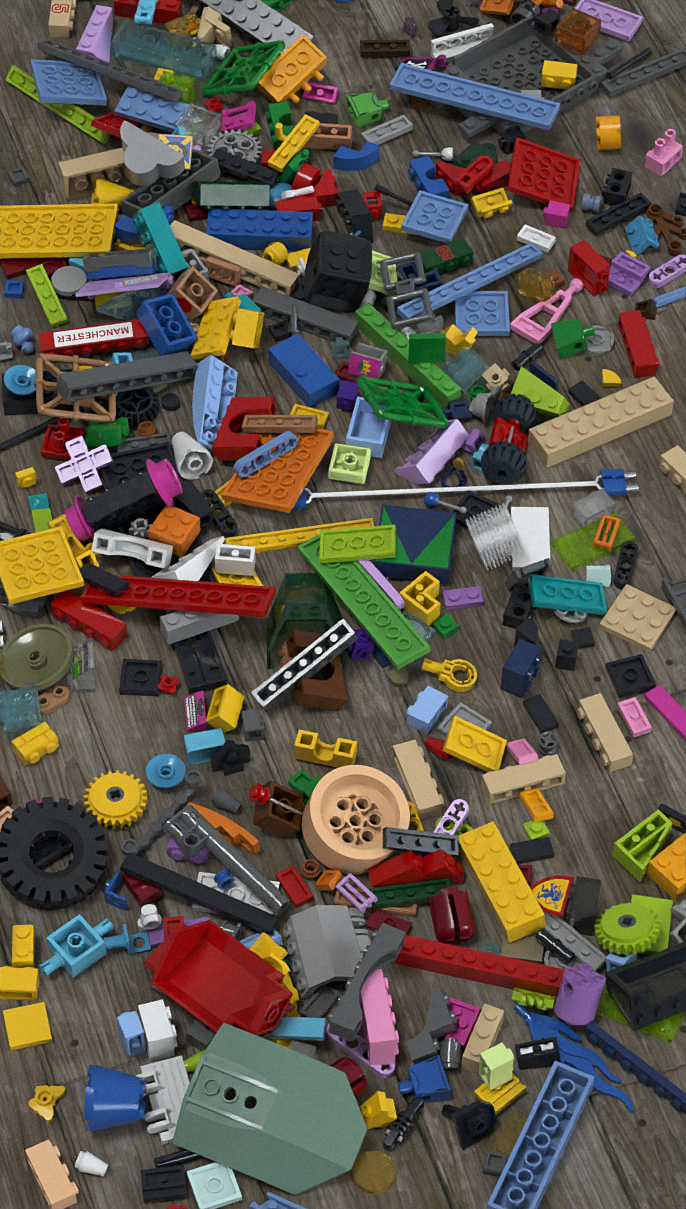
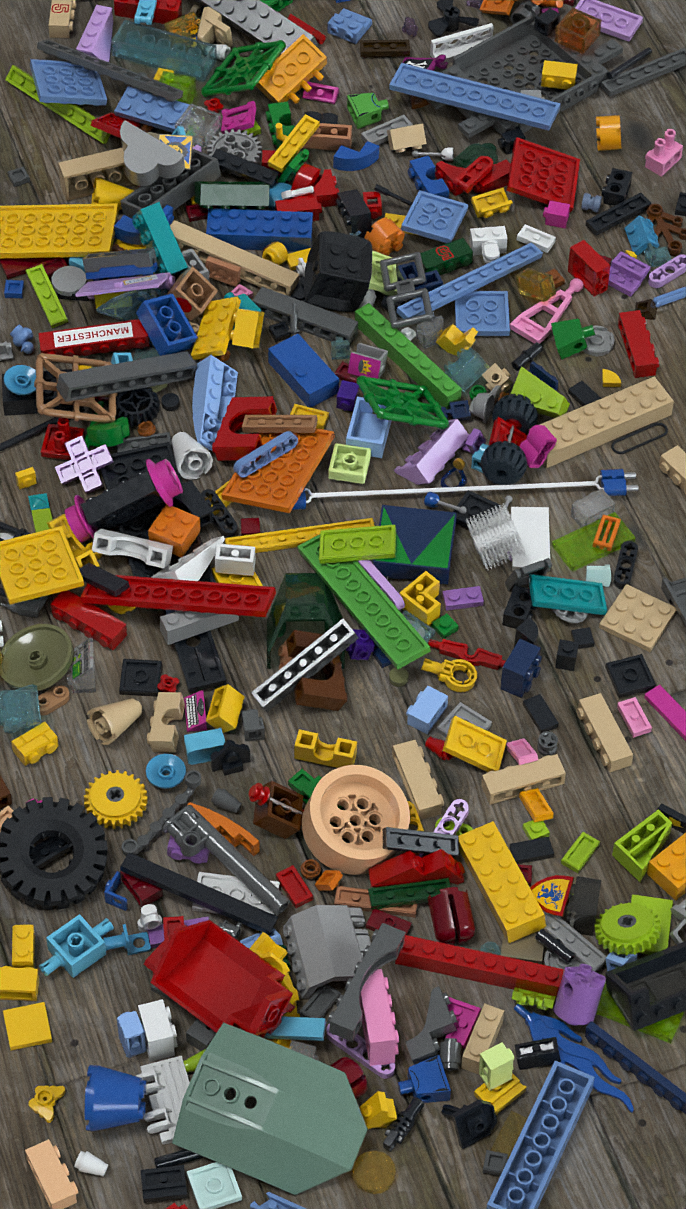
light grey gear [129,518,152,539] -> none
blue bush [214,869,235,889] -> none
lavender tile [335,873,378,914] -> none
green tile [408,333,446,363] -> none
none -> tan cone [87,699,142,745]
none -> tan arch [147,692,185,753]
none -> dark red tile [241,518,260,536]
none -> red plate [287,13,326,44]
none -> medium blue plate [327,8,372,44]
none -> orange brick [364,217,405,256]
none -> tan brick [387,123,427,153]
none -> red piece [428,639,506,670]
none -> white brick [469,226,507,264]
none -> dark pink brick [520,425,557,468]
none -> lime tile [561,832,600,873]
none -> black piece [611,422,668,454]
none -> clear light blue bracket [644,243,672,267]

